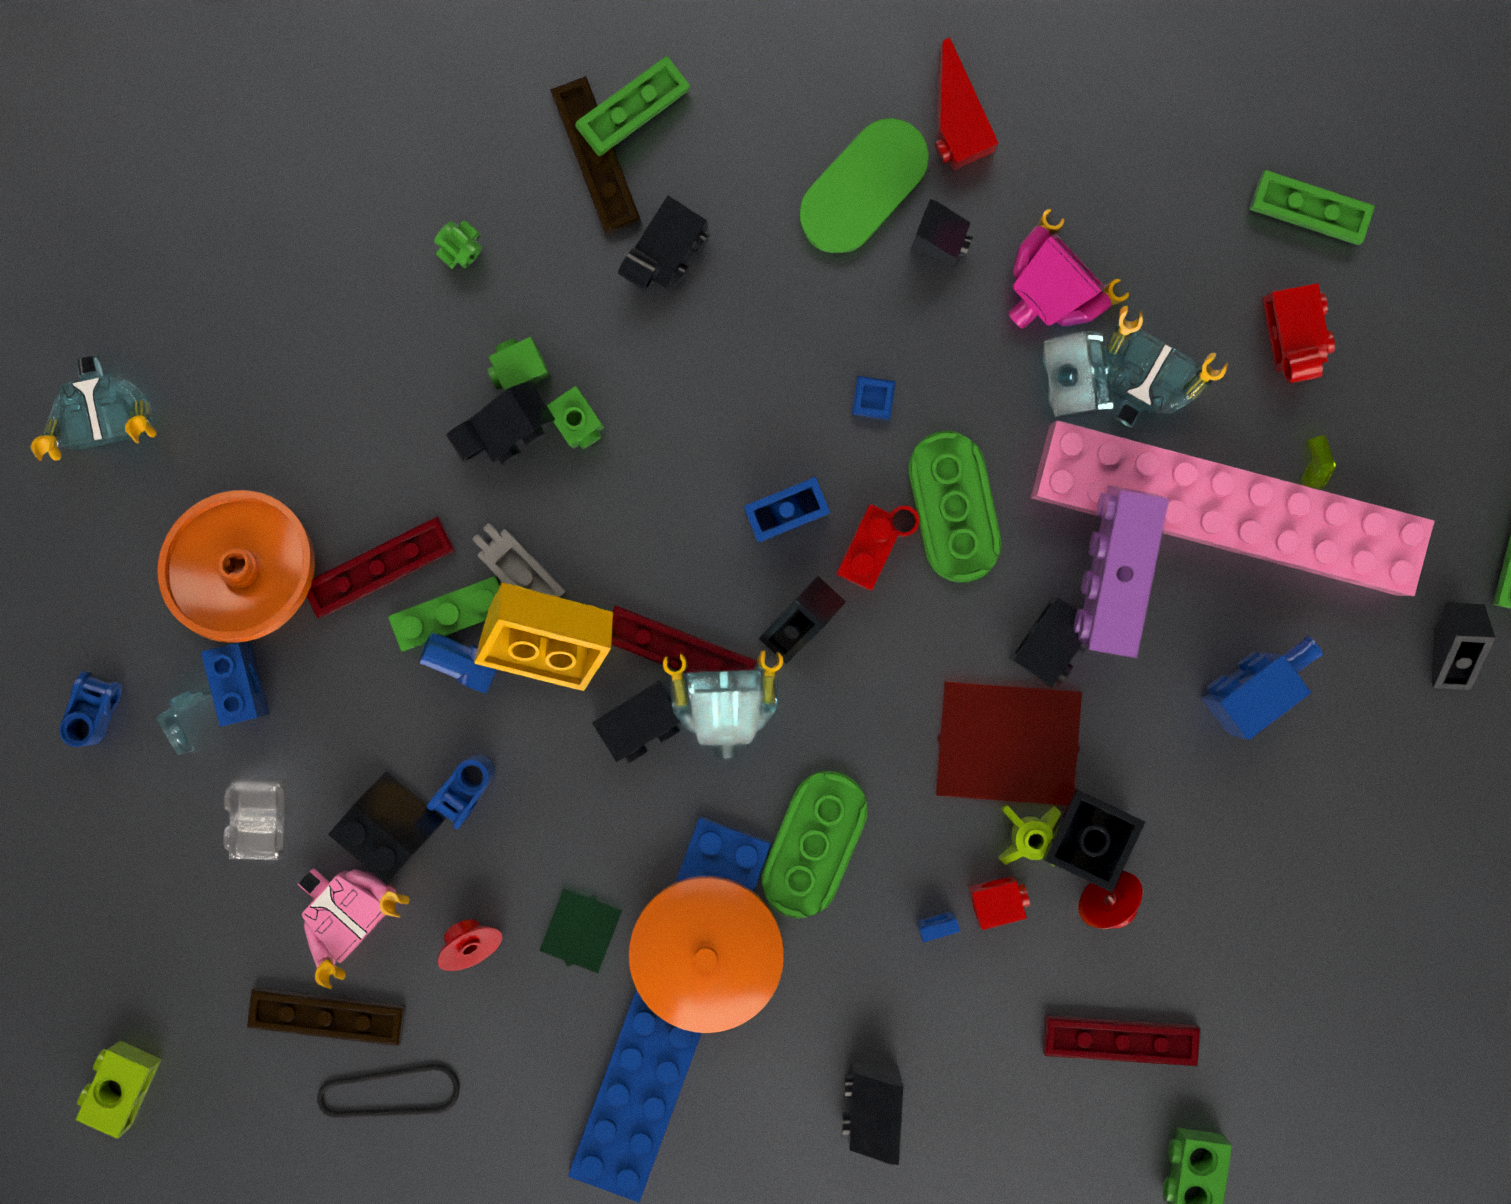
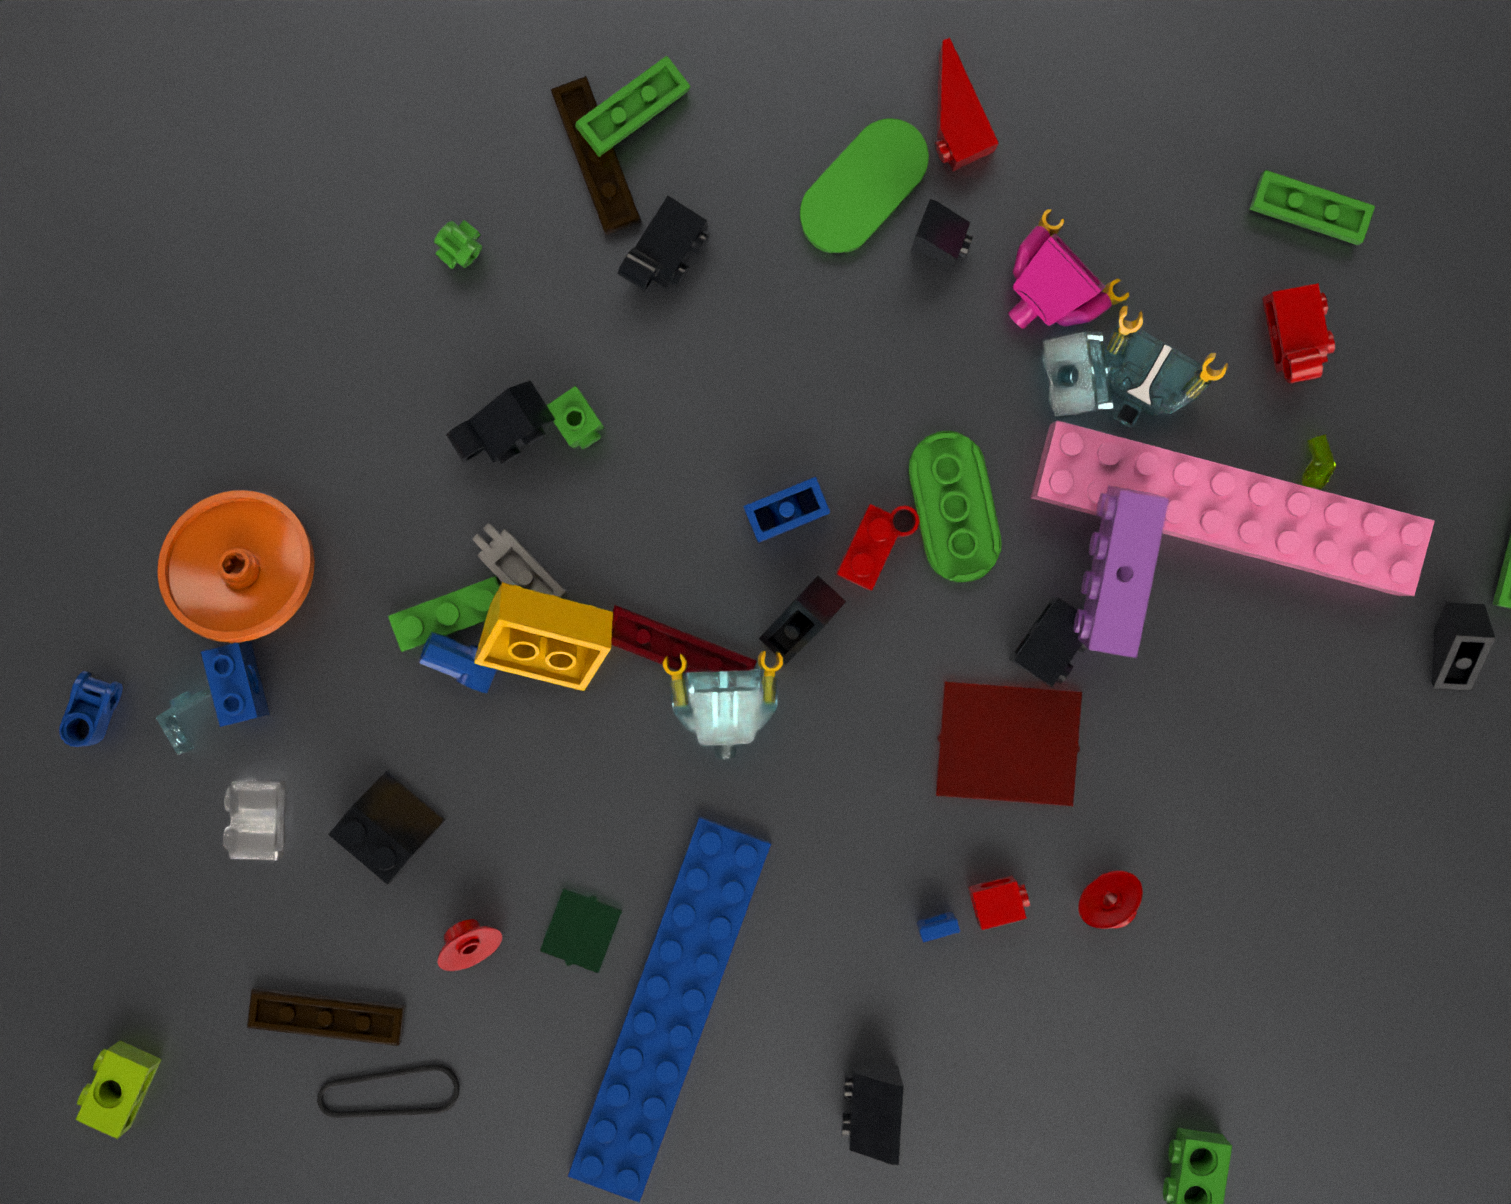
clear light blue torso [31,356,157,461] -> none
bright pink torso [298,868,410,989] -> none
dark red tile [306,516,456,619] -> none
blue piece [426,755,495,830] -> none
bright green brick [487,337,551,391] -> none
black brick [592,680,684,763] -> none
orange dish [629,876,784,1033] -> none
bright green tile [761,770,868,919] -> none
blue tile [852,376,896,420] -> none
lime brick [998,804,1062,867] -> none
black slope [1042,788,1145,892] -> none
dark red tile [1043,1015,1200,1067] -> none
blue brick [1201,636,1323,740] -> none

